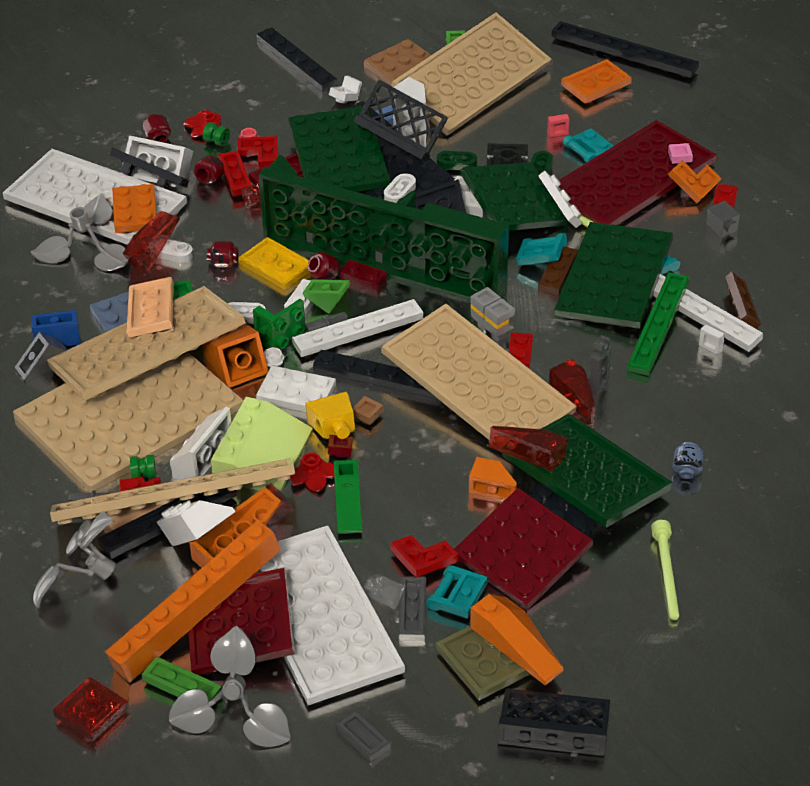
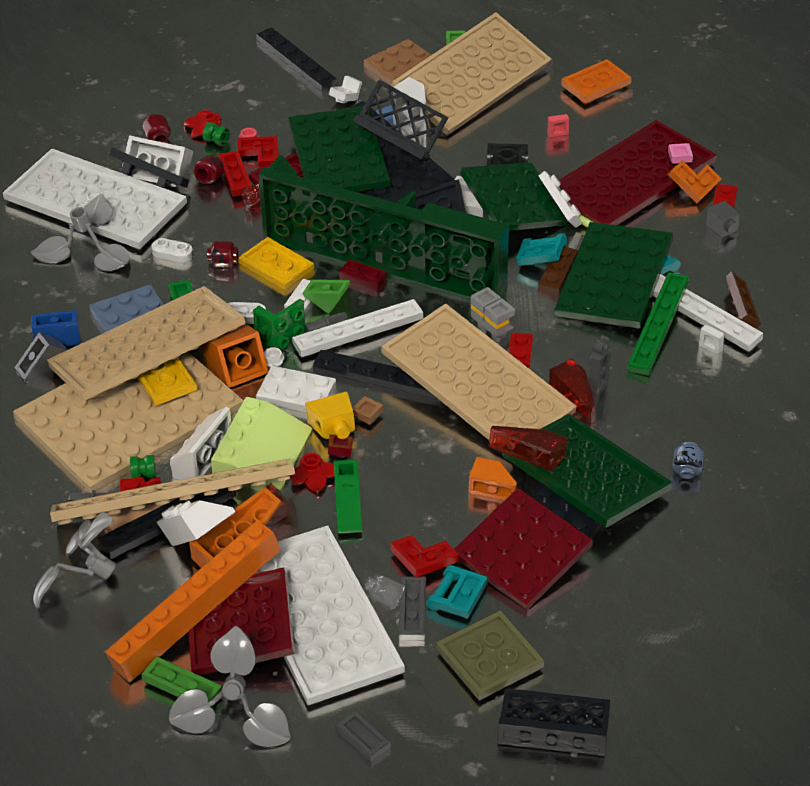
clear red plate [53,676,129,742] -> none
orange plate [112,184,158,233] -> none
clear red slope [122,211,180,272] -> none
light nougat tile [127,277,174,338] -> none
dark red head [308,252,340,280] -> none
white plate [384,174,416,203] -> none
dark green plate [437,151,477,170] -> none
orange wedge [470,594,564,686] -> none
dark green plate [531,151,553,174] -> none
black plate [551,21,699,78] -> none
teal plate [563,128,614,163] -> none
yellowish green piece [651,520,679,620] -> none
none -> yellow tile [137,358,197,406]

